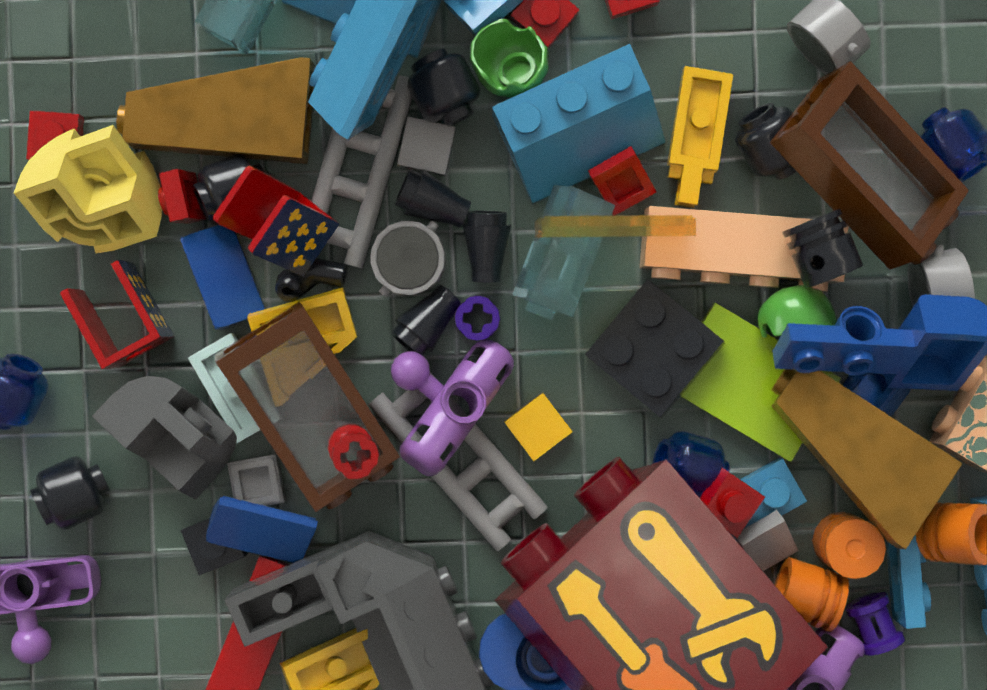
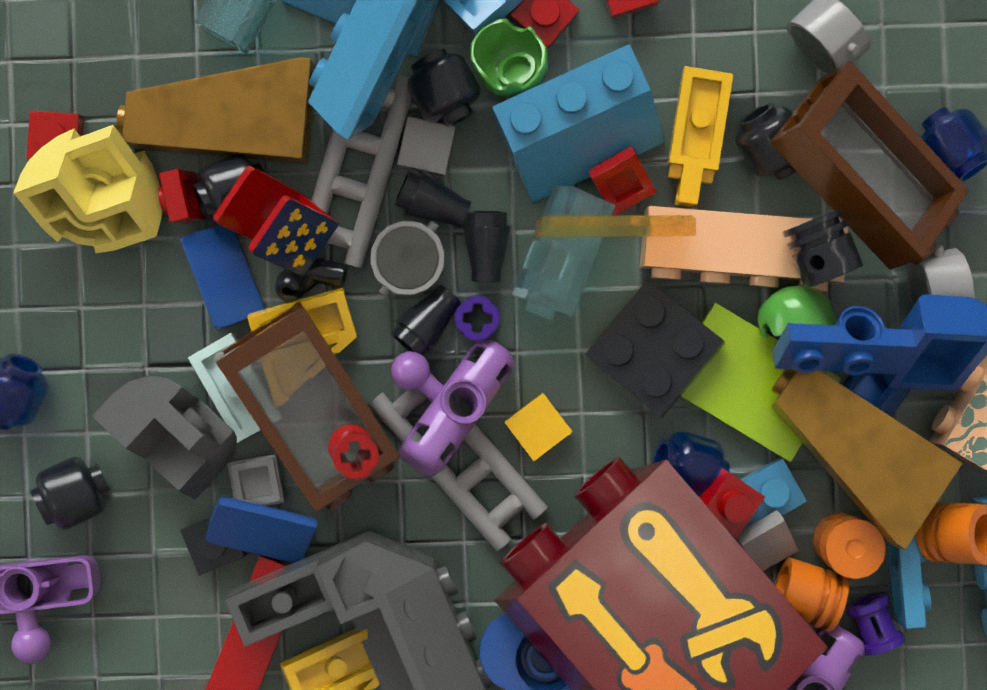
red piece [60,260,175,369] -> none

